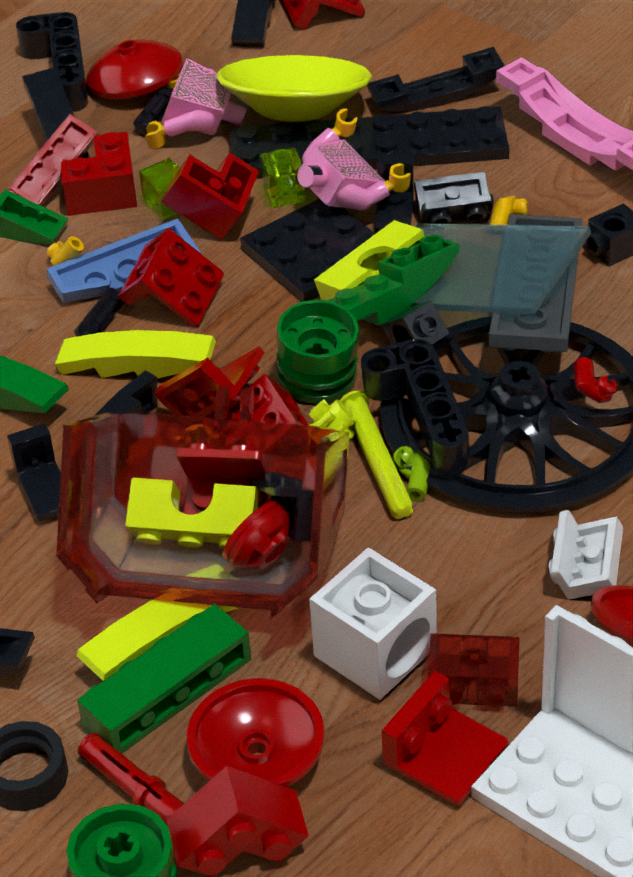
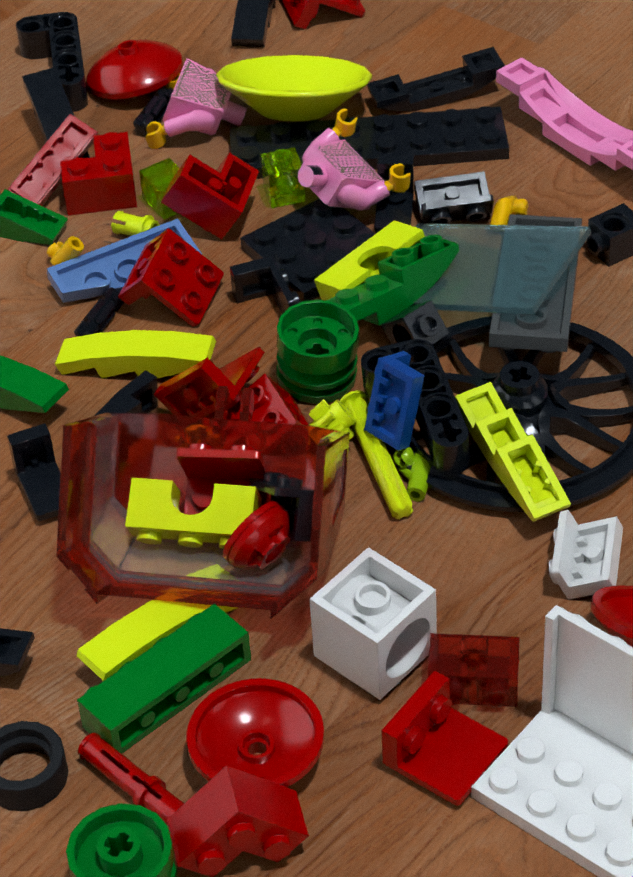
red arm [574,357,618,403] -> none
none -> neon yellow pin [111,211,160,236]
none -> black bracket [230,256,300,314]
none -> blue bracket [364,351,425,451]
none -> neon yellow slope [455,382,571,522]

